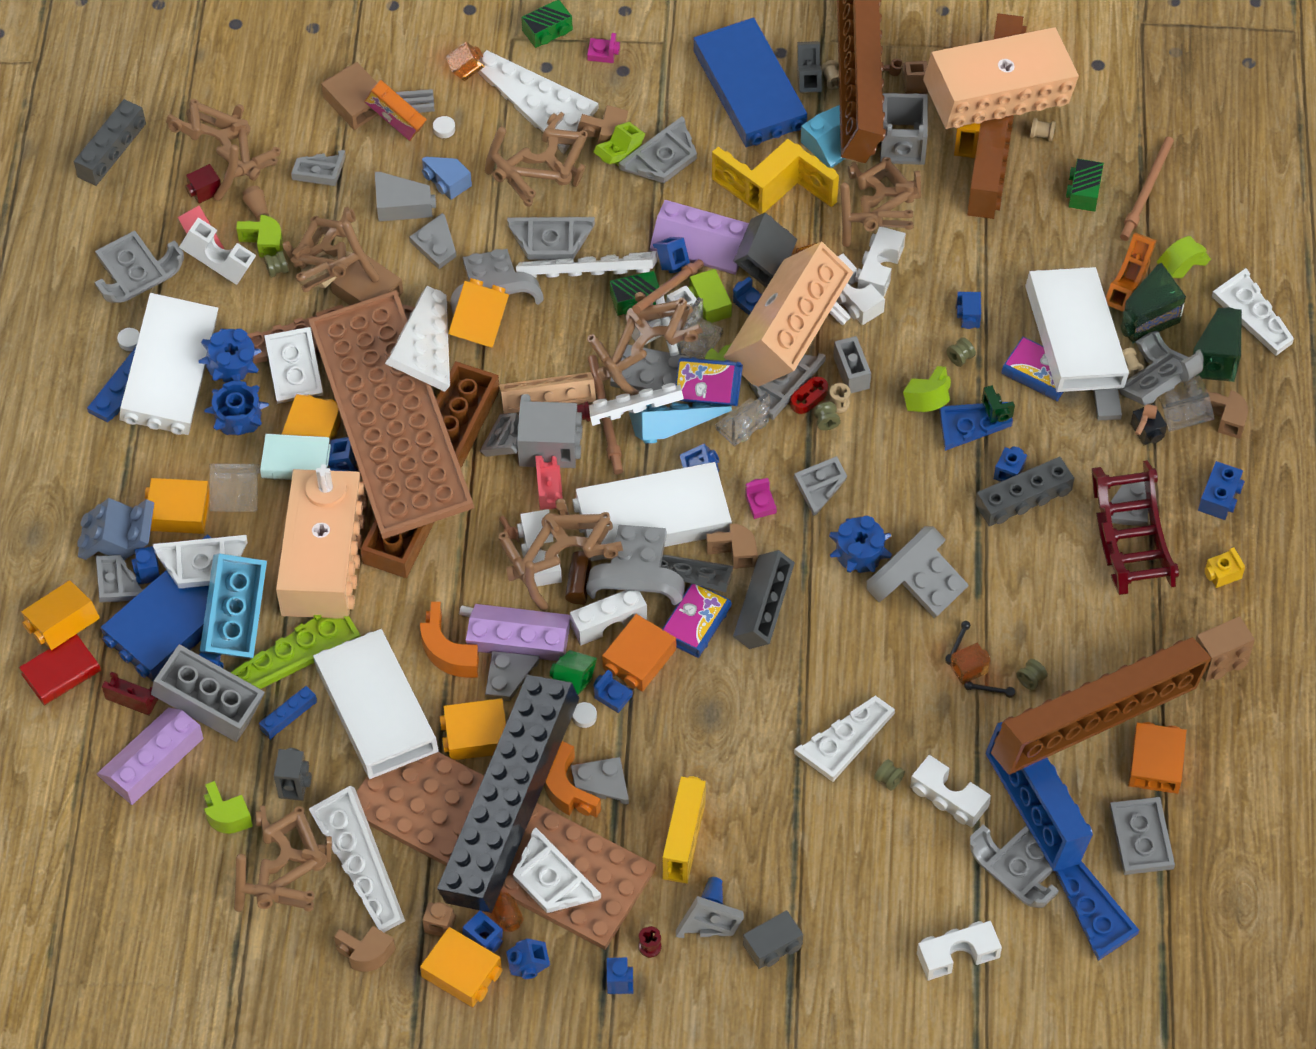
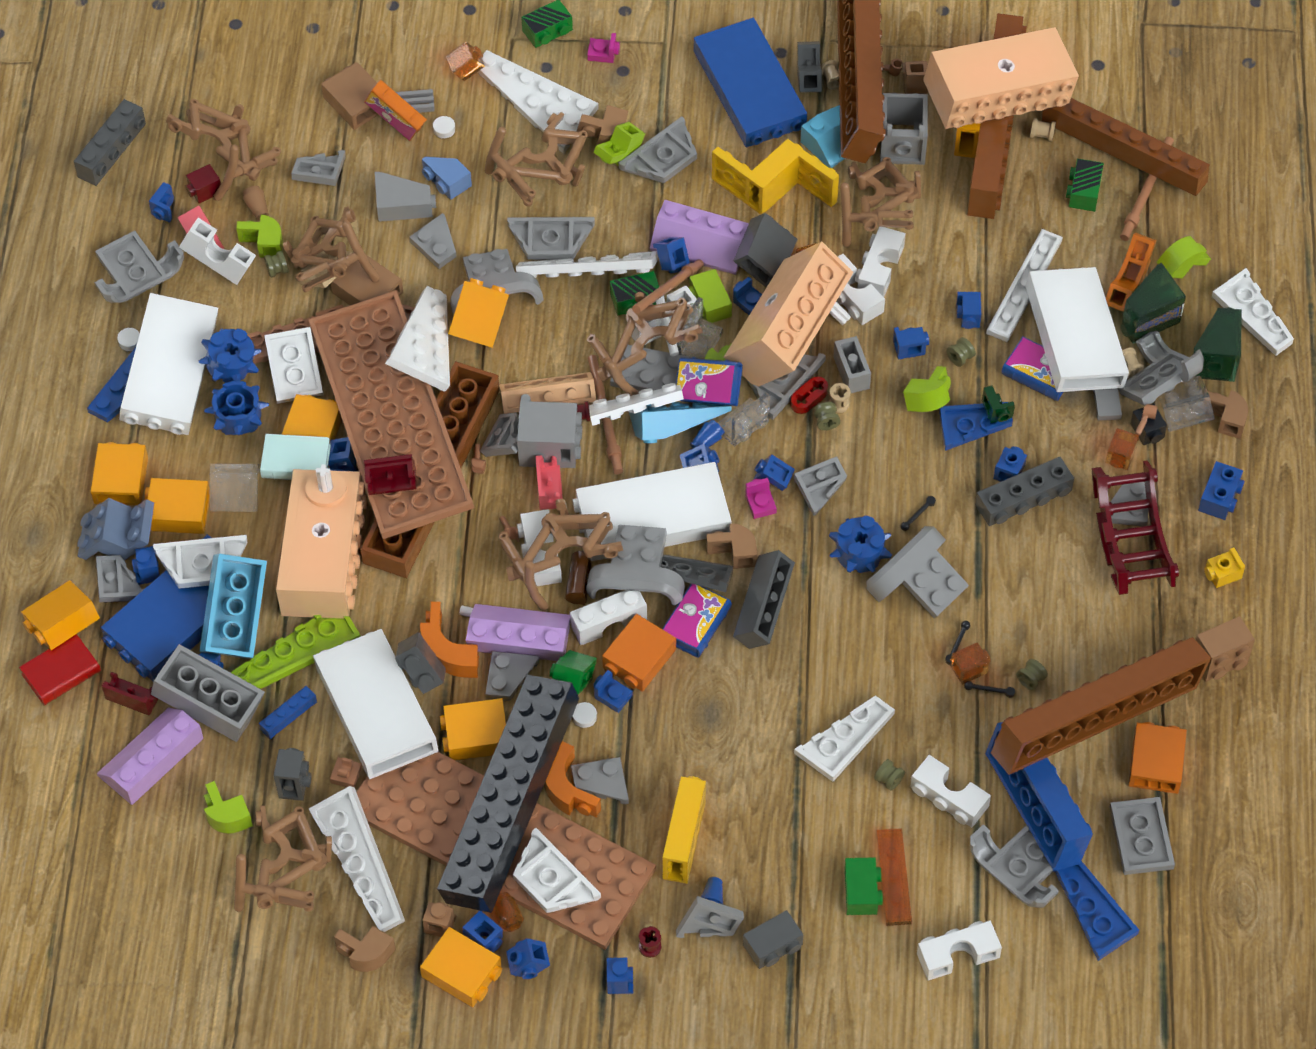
none -> light orange brick [91,442,148,505]
none -> blue bracket [149,182,174,223]
none -> nougat tile [330,757,362,788]
none -> dark red hinge [364,454,417,495]
none -> dark grey brick [395,632,446,694]
none -> nougat hand [471,444,486,474]
none -> blue cone [690,420,725,449]
none -> blue bracket [753,454,795,491]
none -> green brick [844,857,883,915]
none -> clear orange tile [876,828,912,926]
none -> blue brick [893,327,929,360]
none -> black hinge [900,496,936,531]
none -> white tile [986,229,1063,342]
none -> dark orange brick [1042,98,1210,196]
none -> clear orange brick [1105,428,1139,470]

